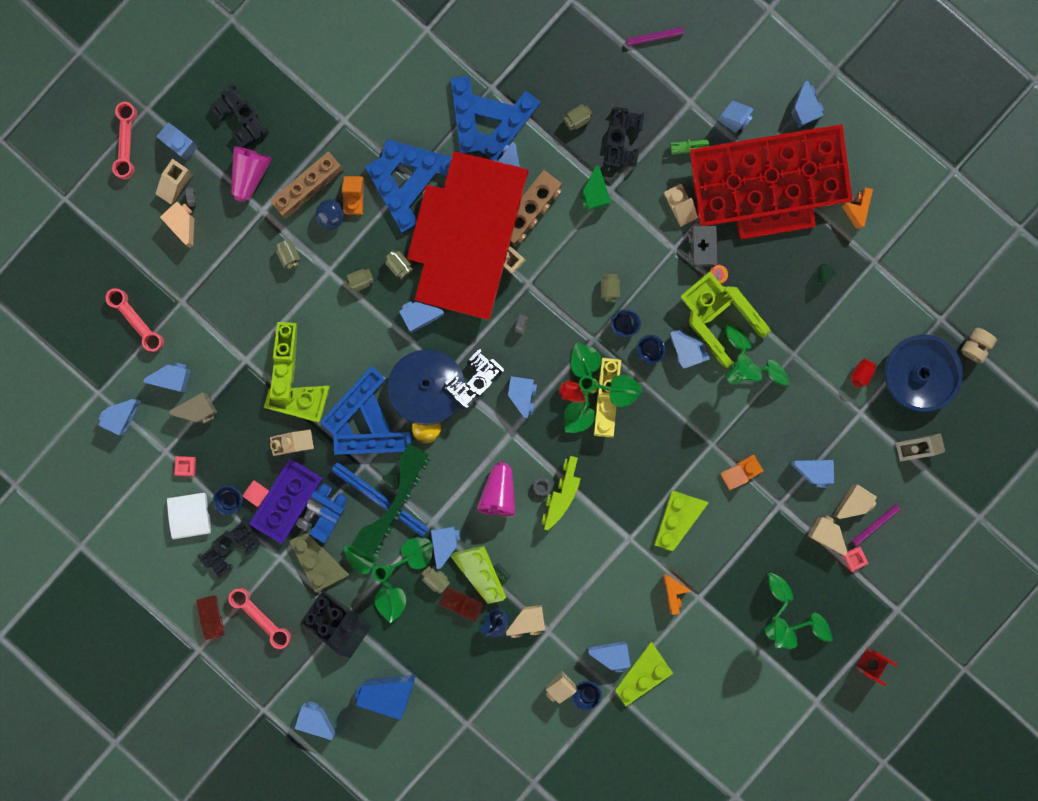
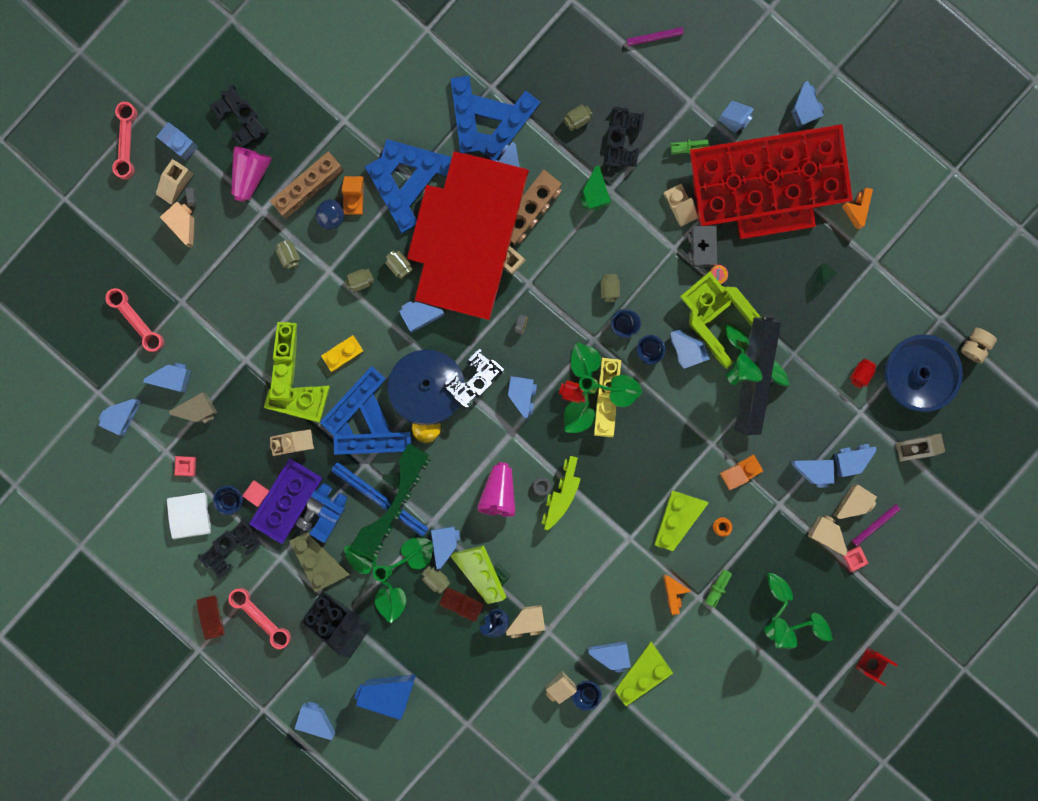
none -> yellow plate [321,335,364,372]
none -> bright green axle [704,570,732,608]
none -> orange plate [713,517,732,537]
none -> black brick [734,315,781,436]
none -> medium blue slope [834,444,876,477]

